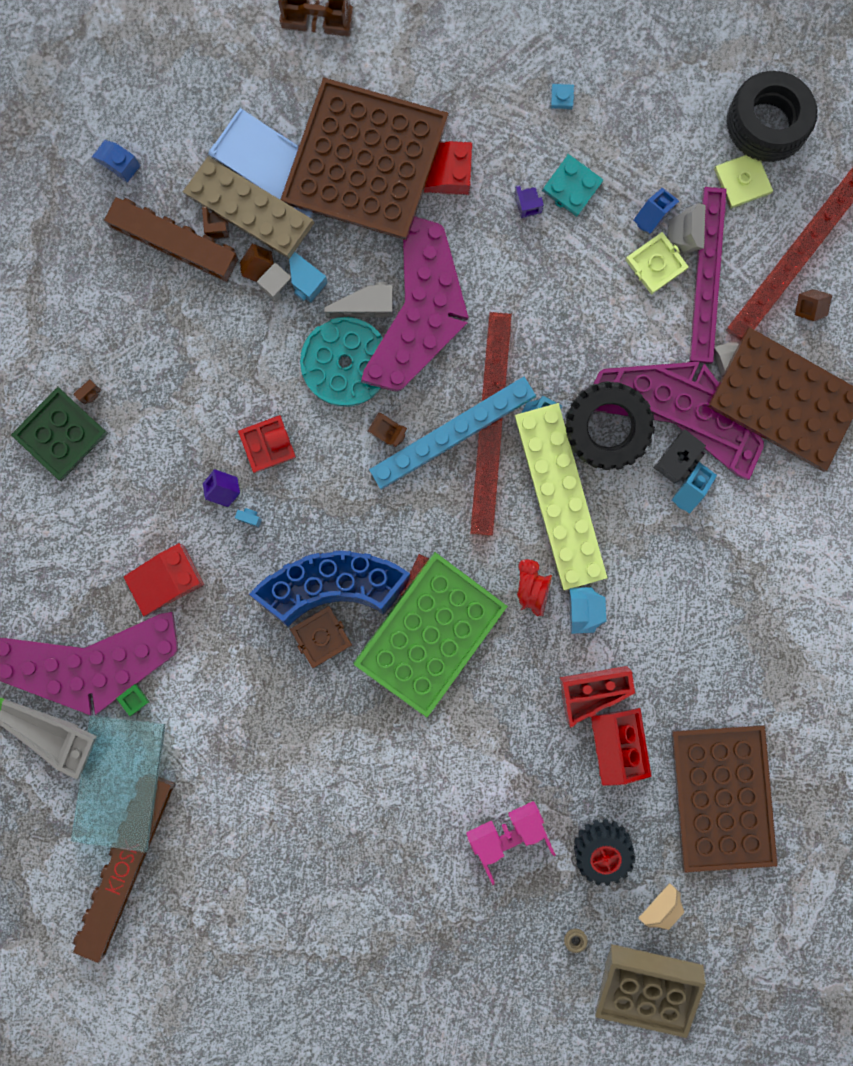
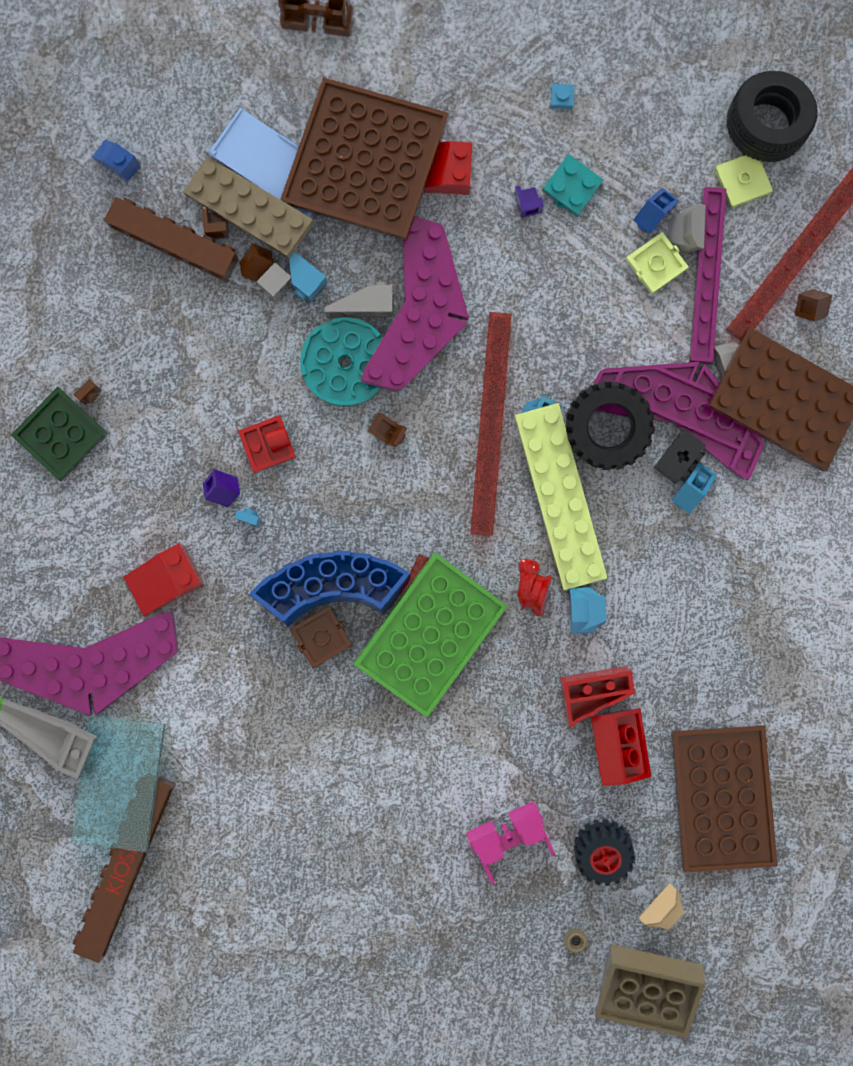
green plate [116,684,150,717] -> none
dark azure plate [369,376,536,490] -> none

